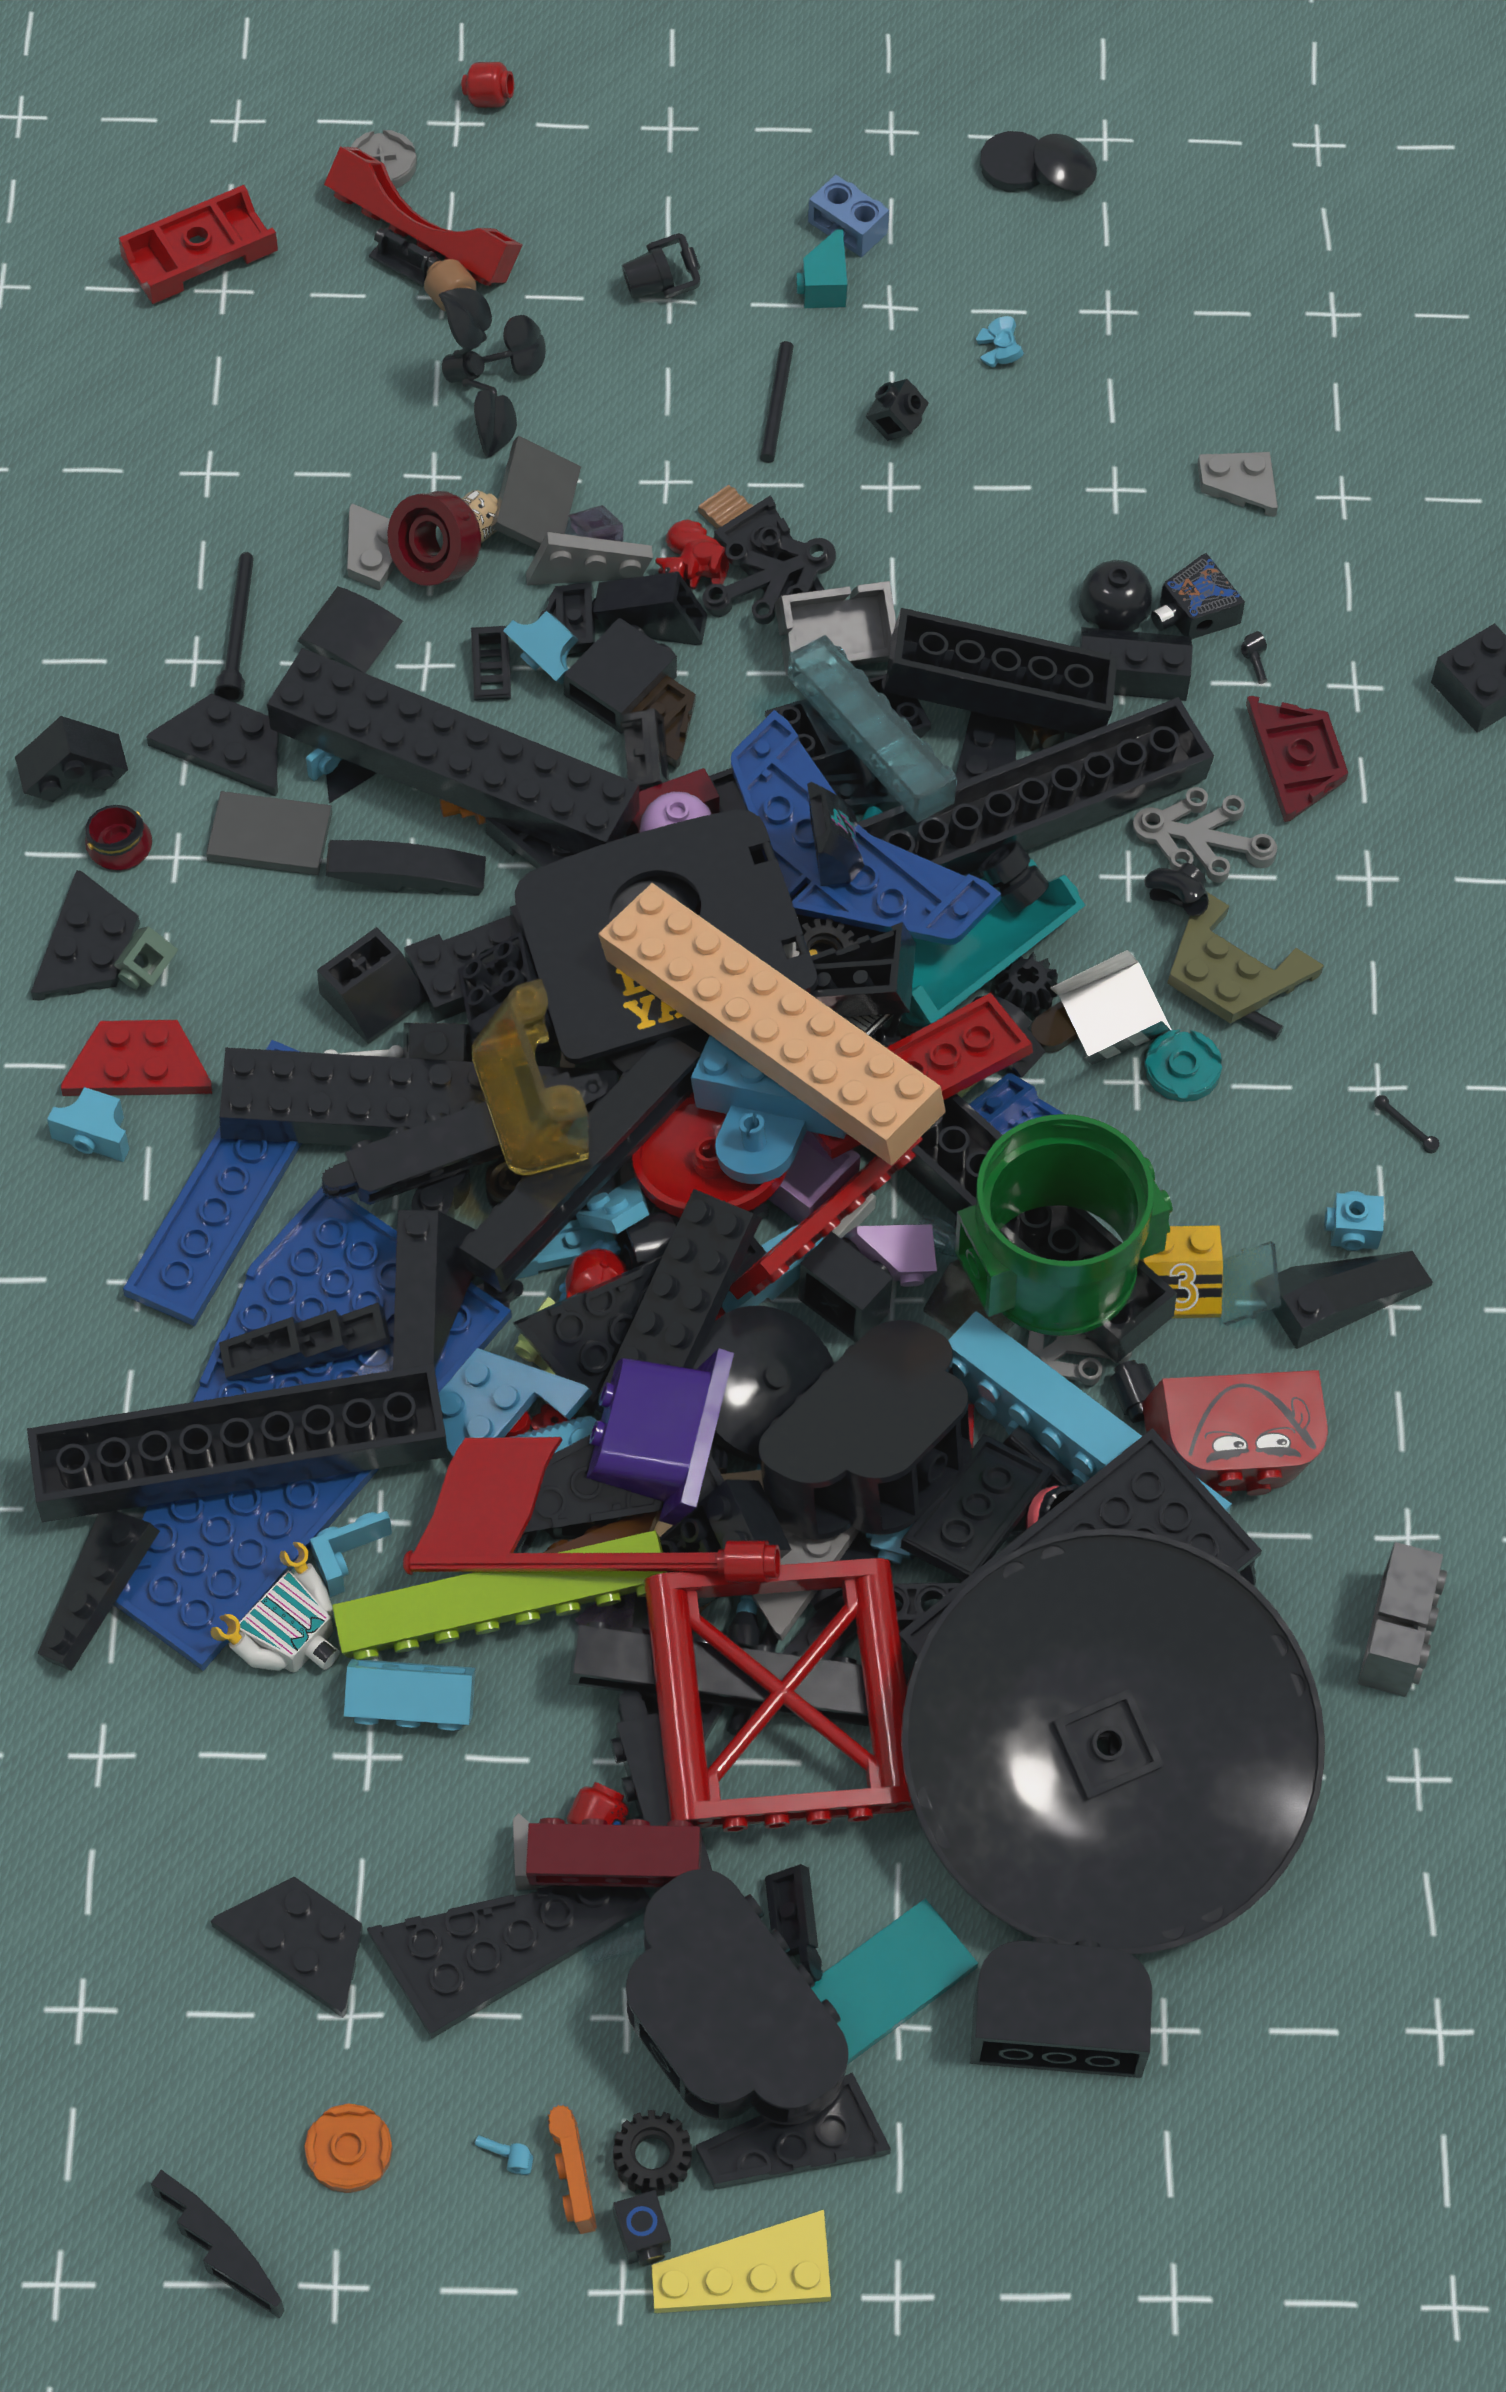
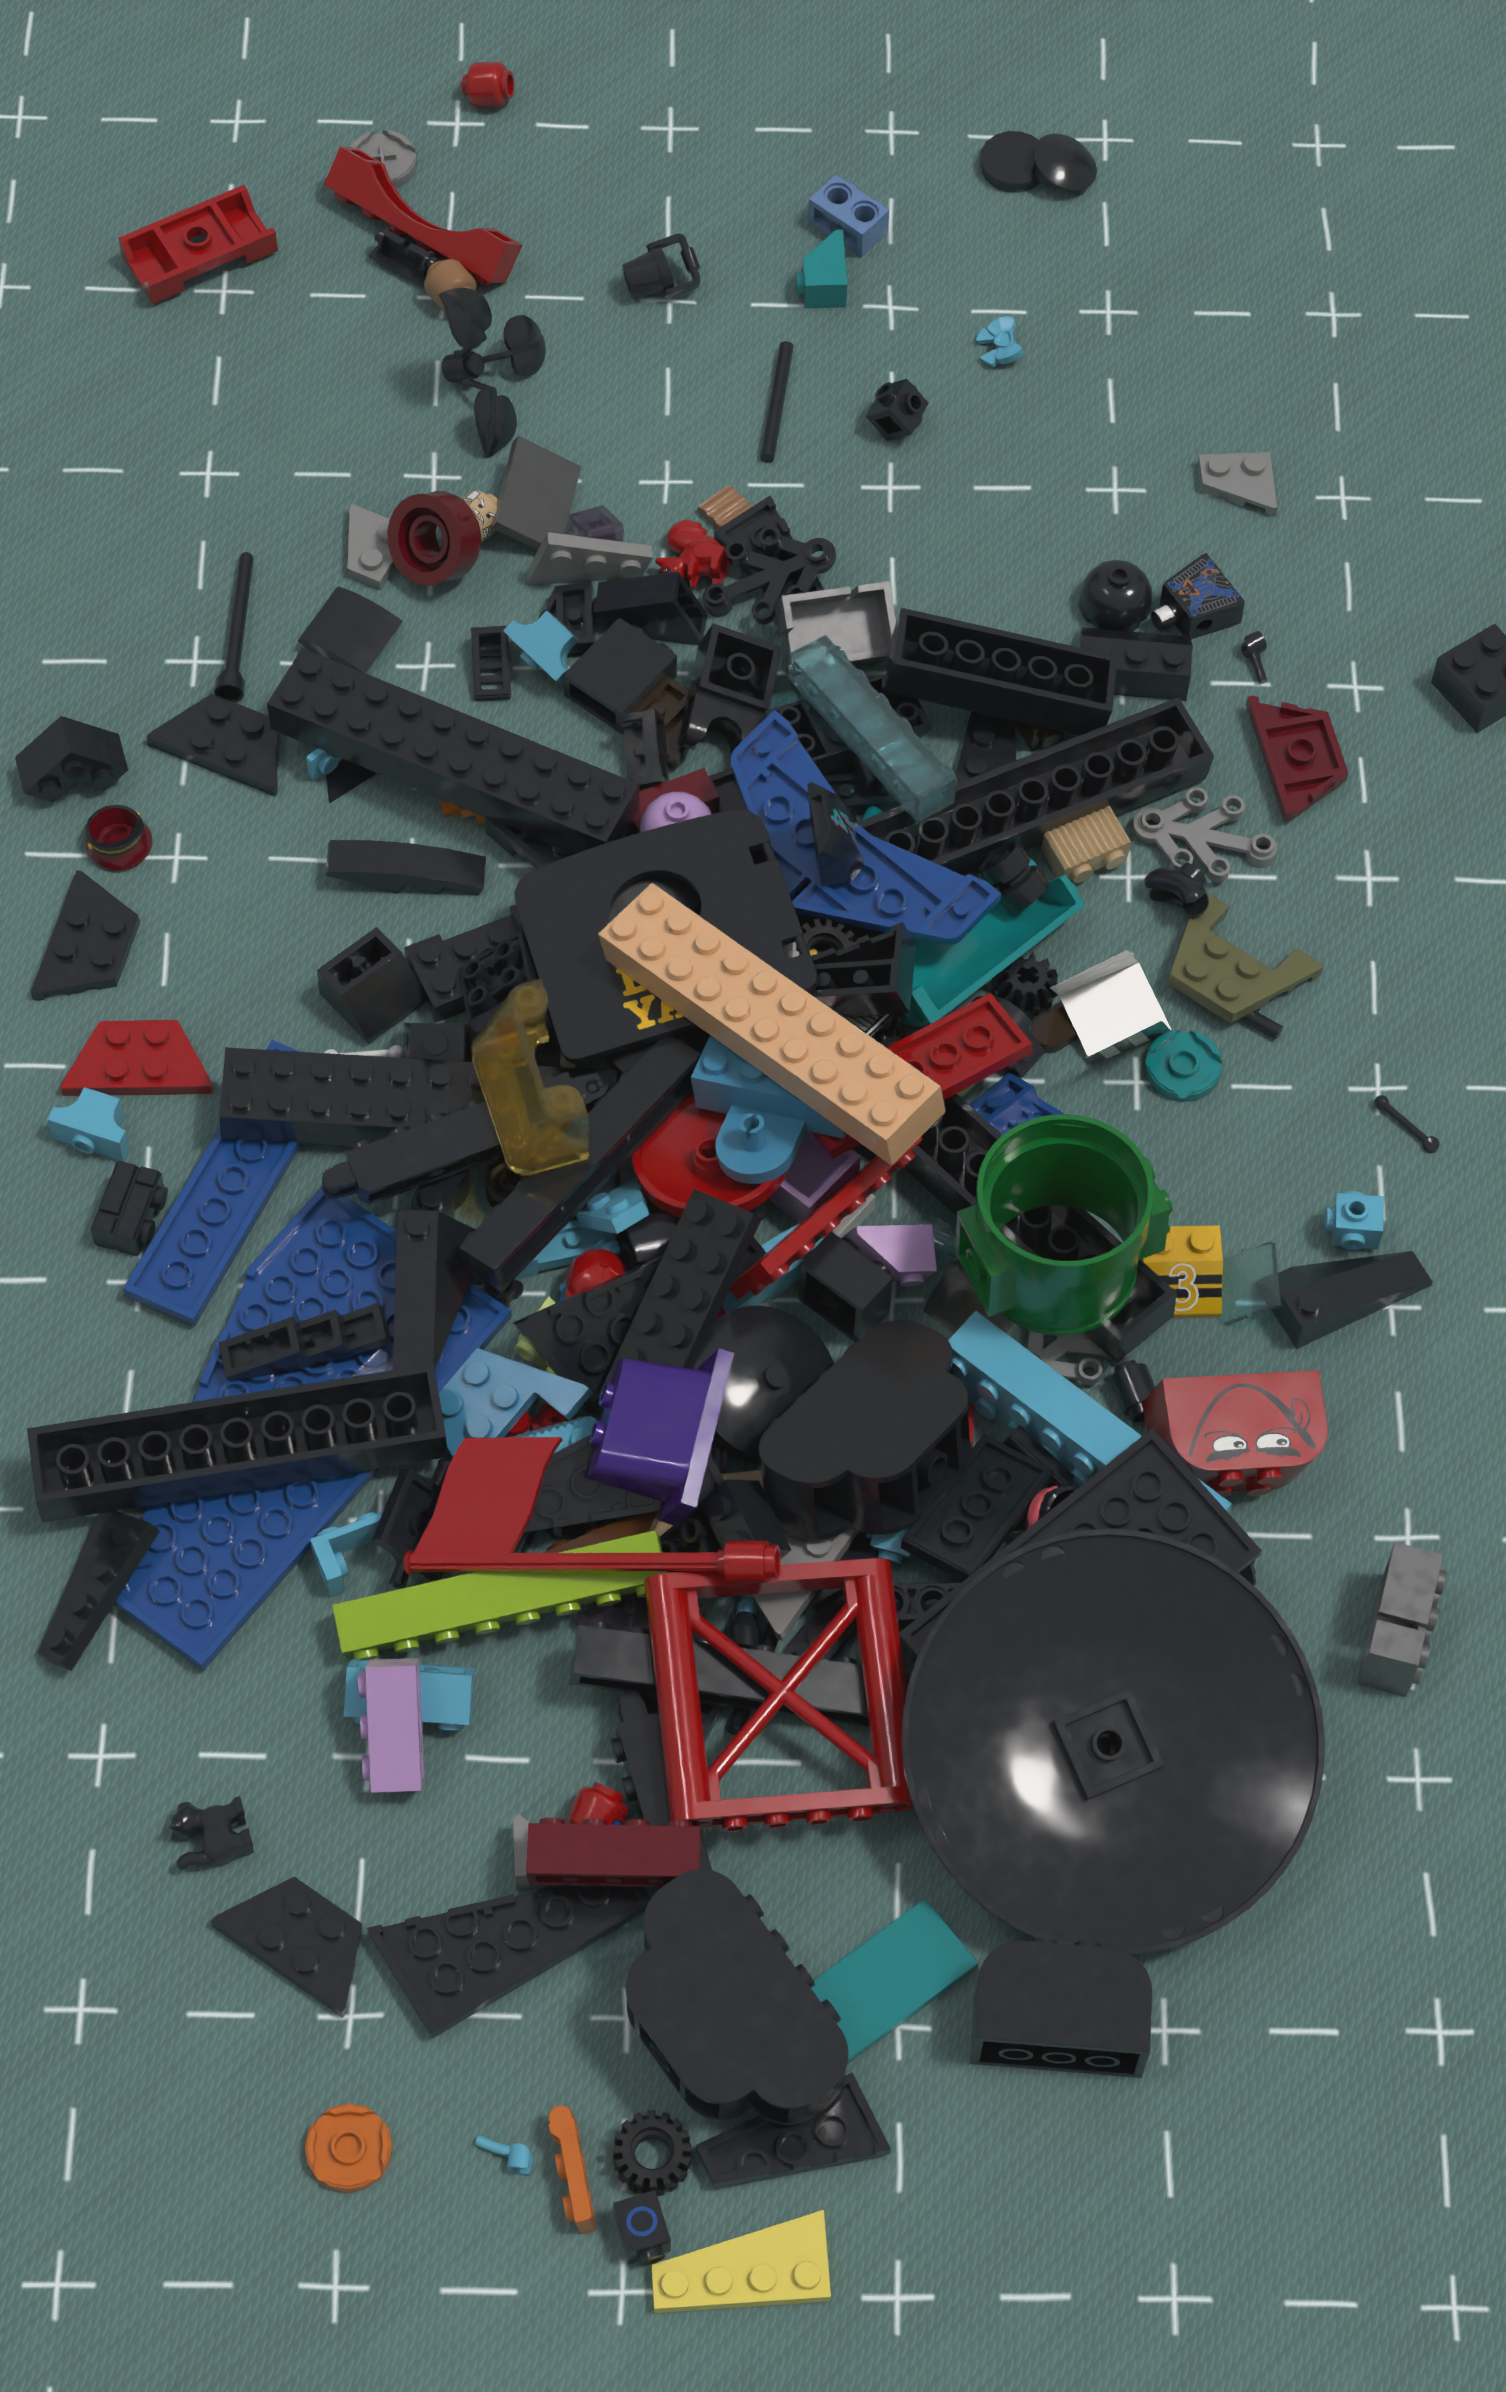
sand green brick [114,926,178,989] -> none
black slope [151,2170,285,2318] -> none
dark grey tile [206,791,332,875] -> none
torso [210,1542,340,1672] -> none
black hinge [765,1864,823,1982] -> none
none -> black brick [91,1161,168,1256]
none -> black animal [169,1796,254,1870]
none -> lavender brick [358,1658,425,1793]
none -> black plate [371,1459,450,1589]
none -> black brick [678,623,782,762]
none -> tan brick [1041,806,1131,883]

